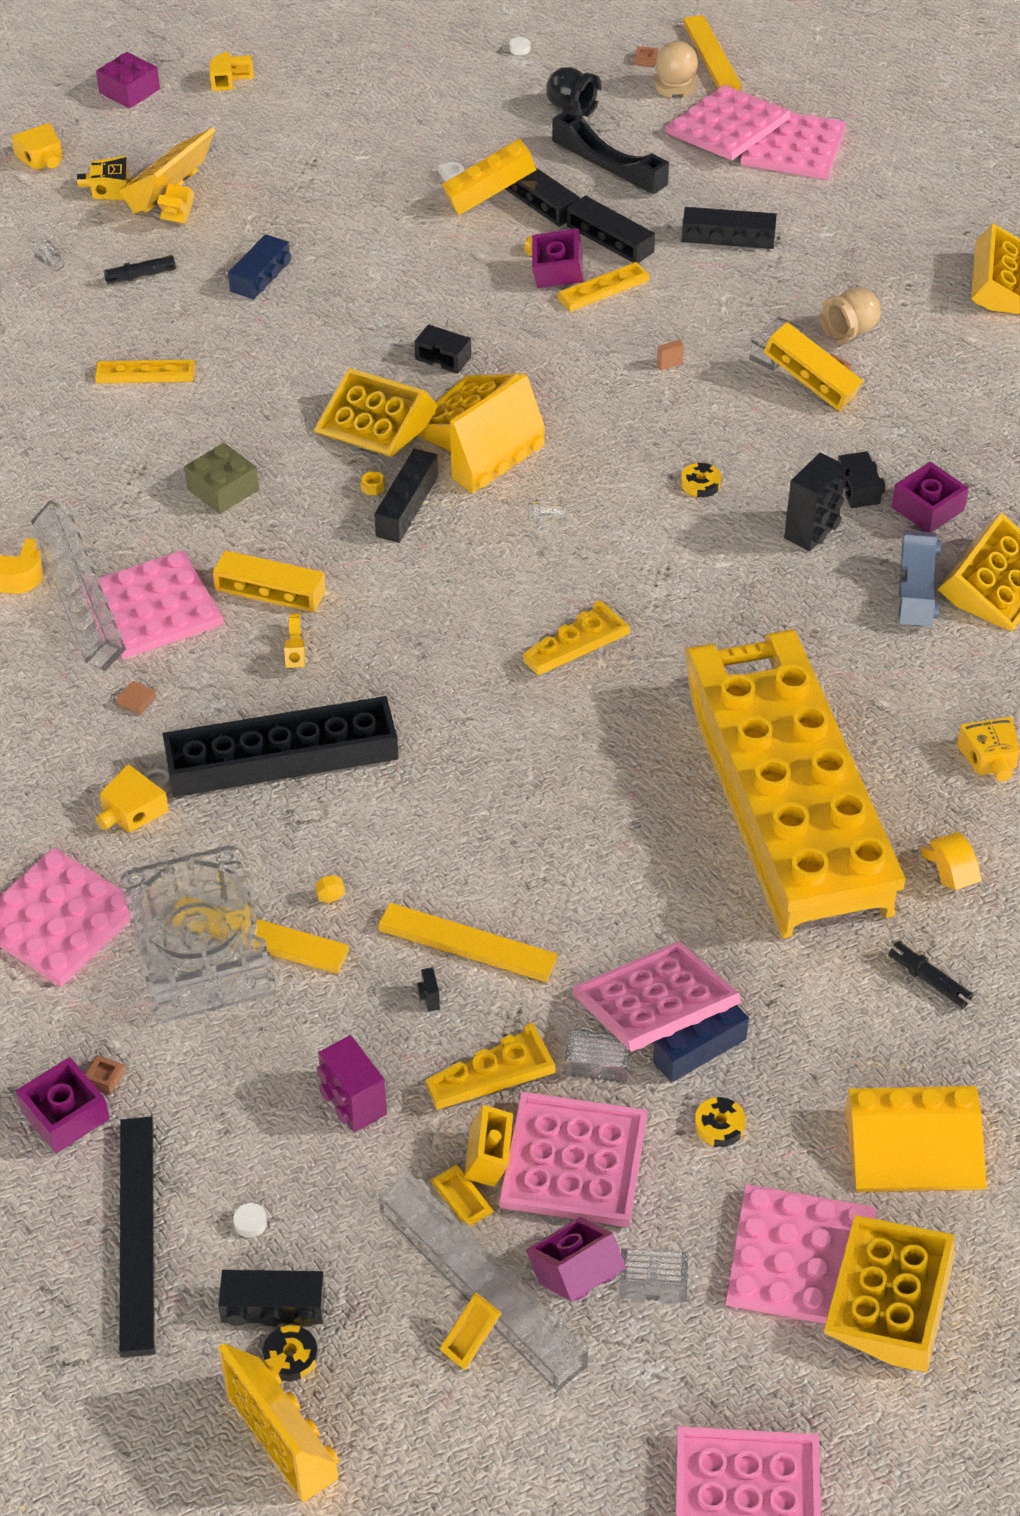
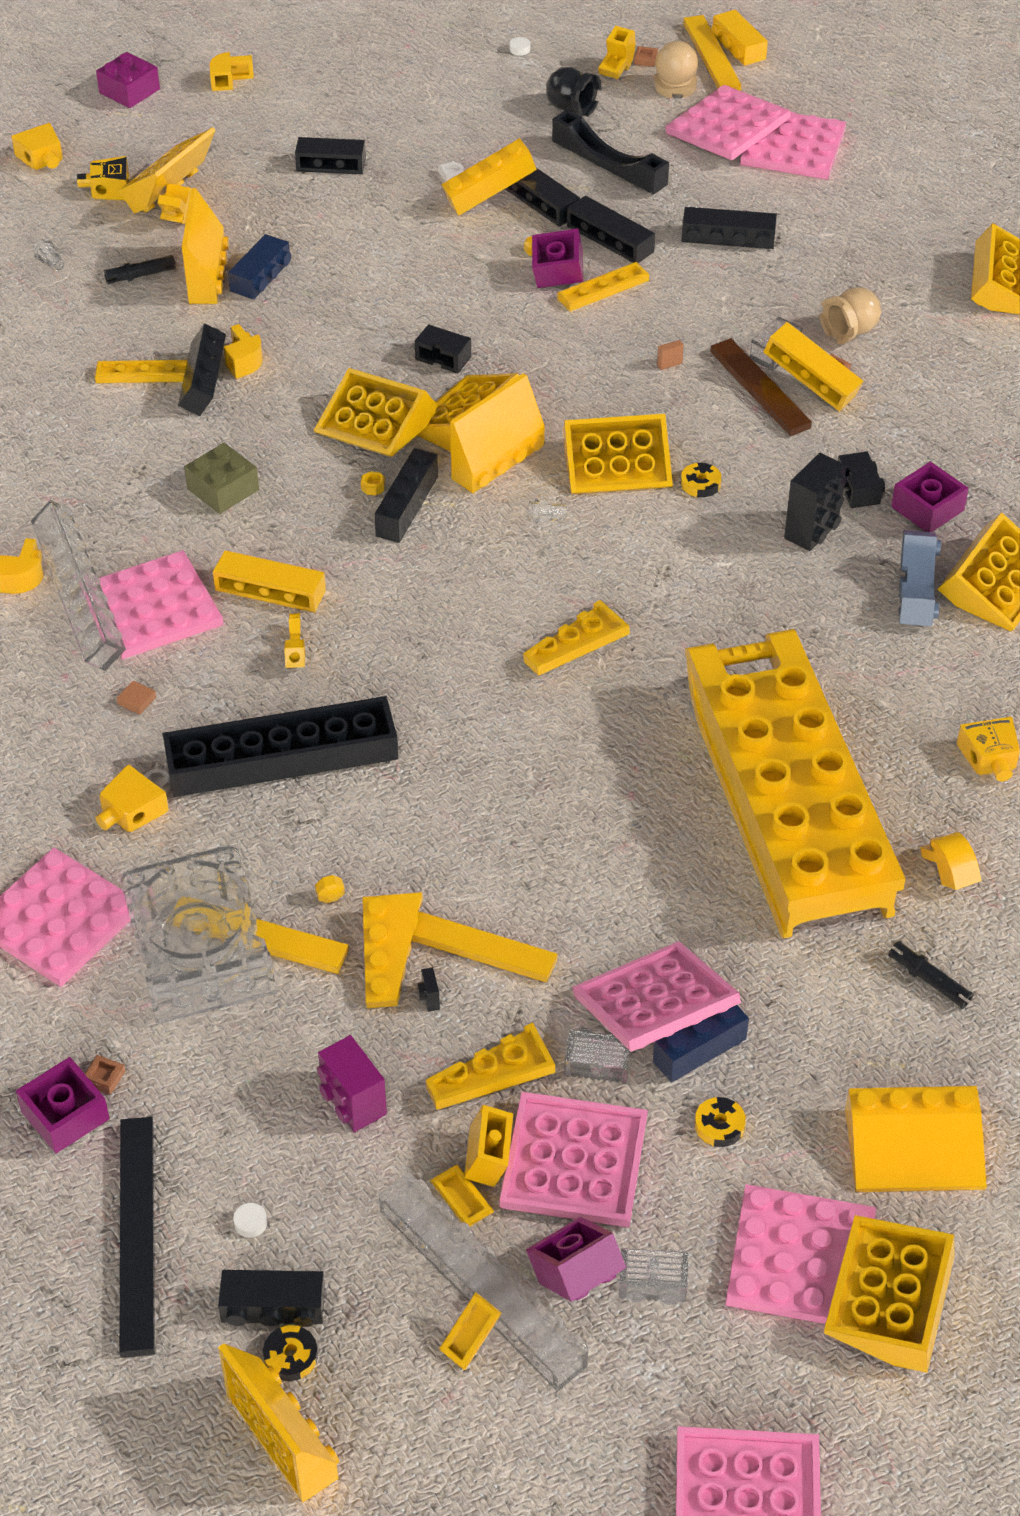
none -> black brick [178,323,226,416]
none -> yellow slope [182,188,229,304]
none -> yellow brick [223,324,263,379]
none -> black brick [295,137,366,175]
none -> yellow wing [362,892,423,1009]
none -> yellow slope [563,414,673,494]
none -> yellow brick [598,25,636,79]
none -> reddish brown tile [710,338,812,436]
none -> yellow brick [711,9,768,66]

